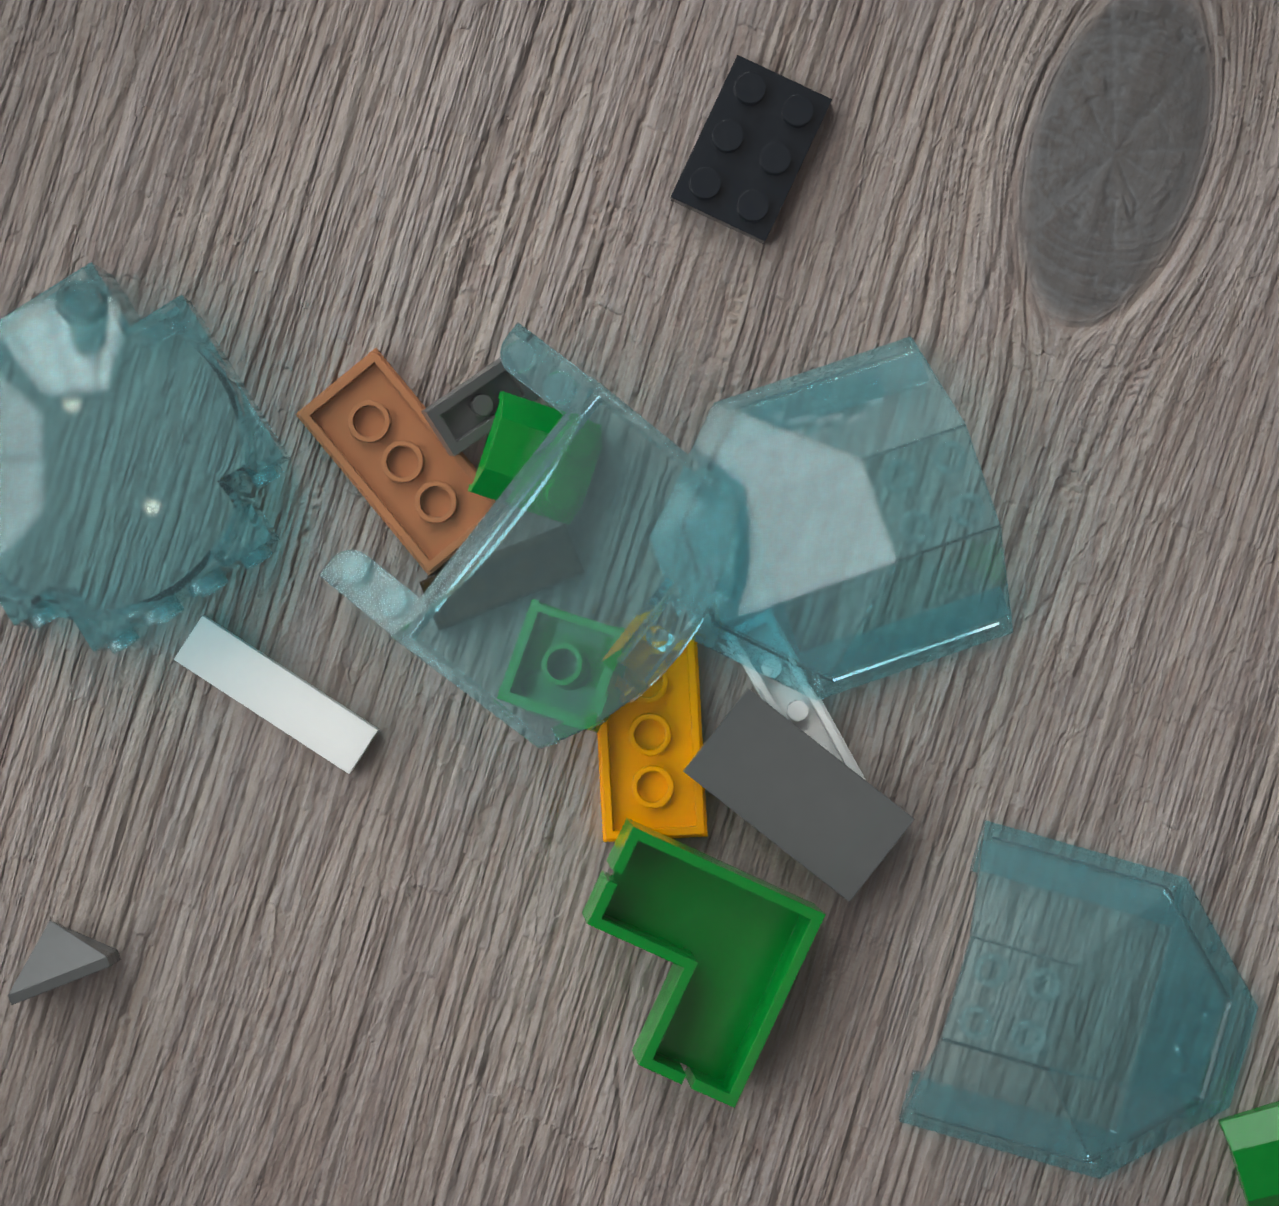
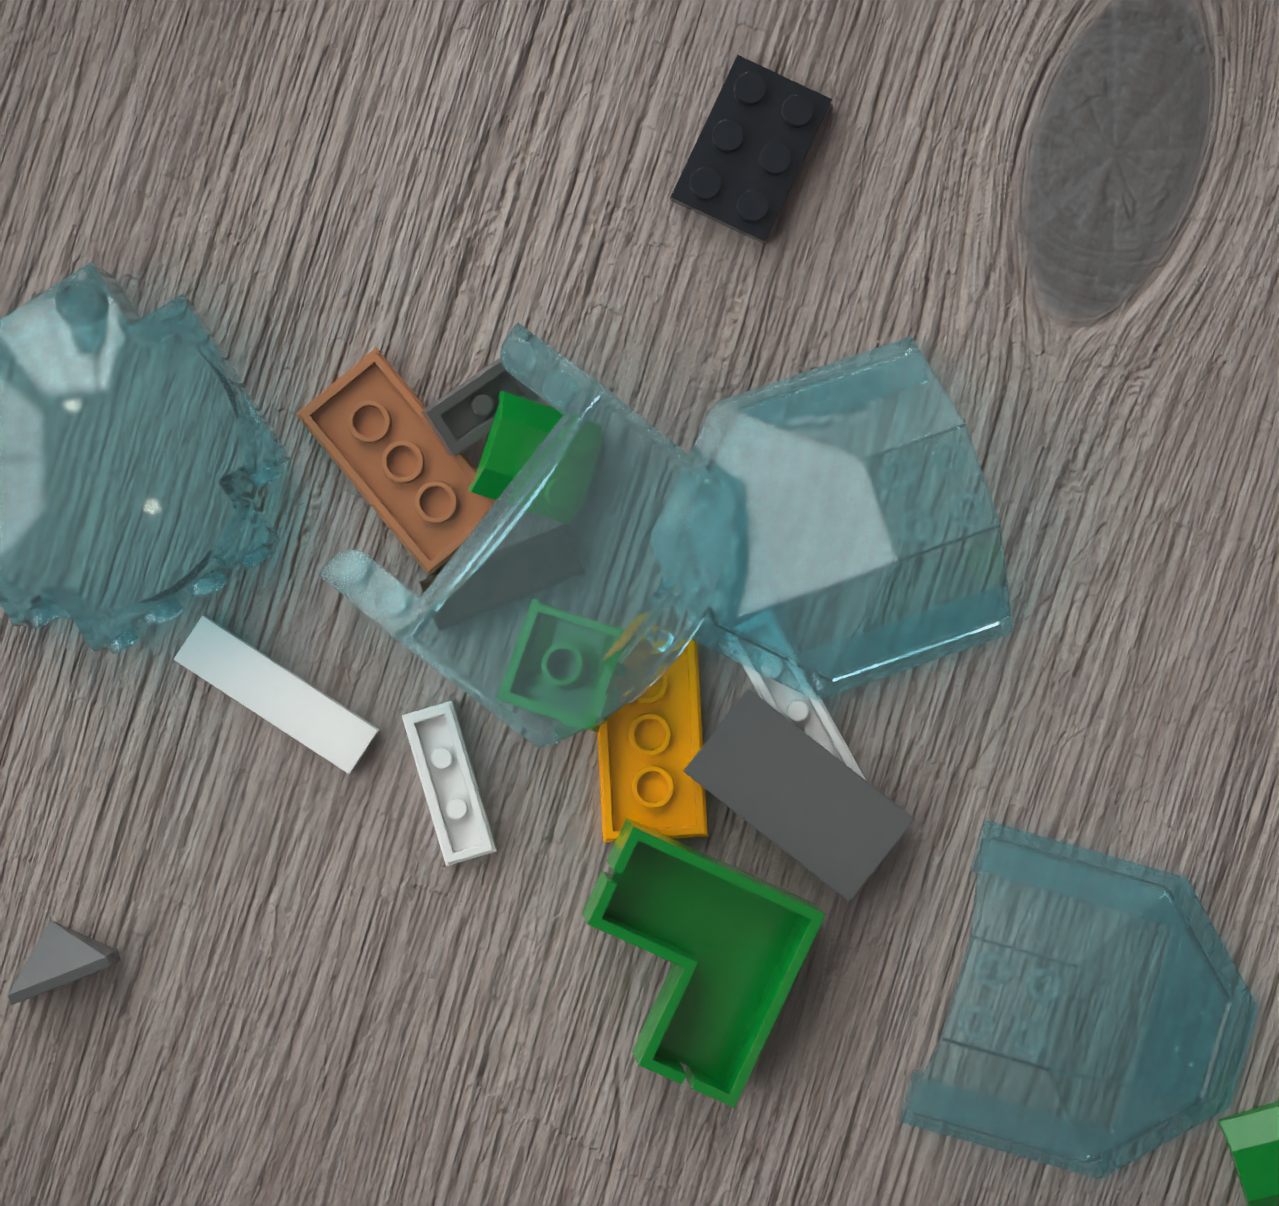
none -> white tile [402,700,497,866]

